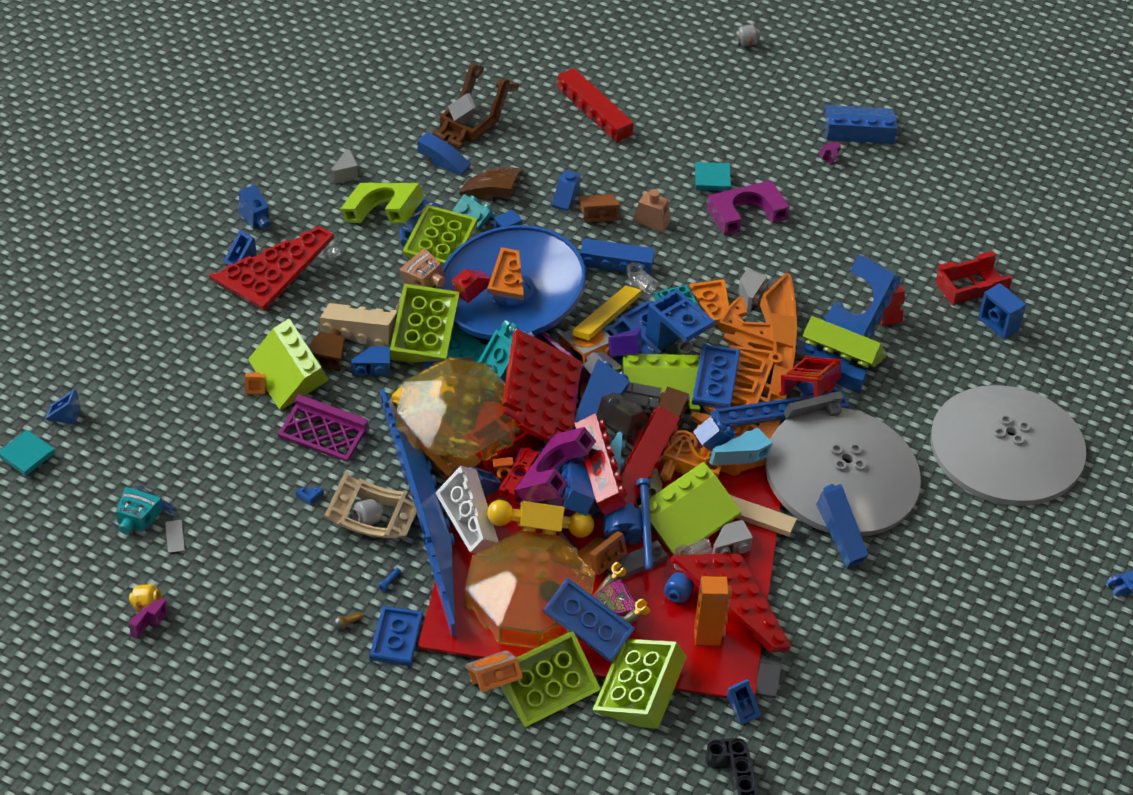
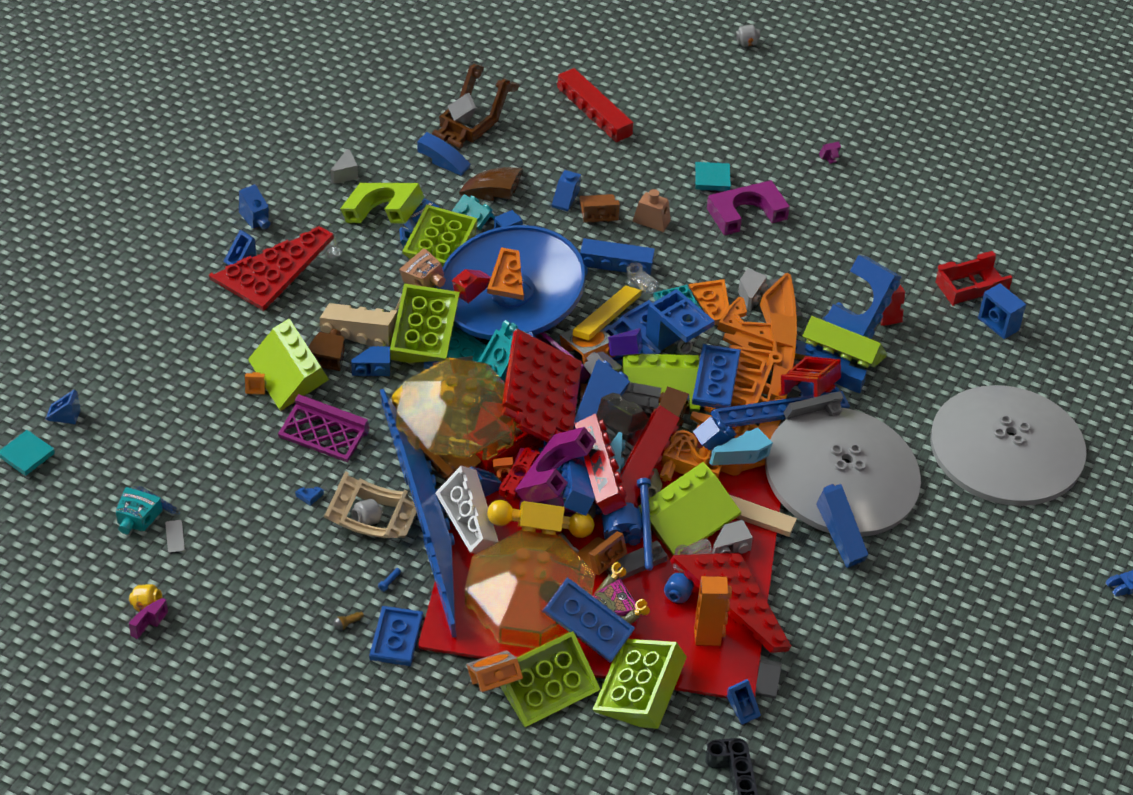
blue slope [825,105,897,144] -> none

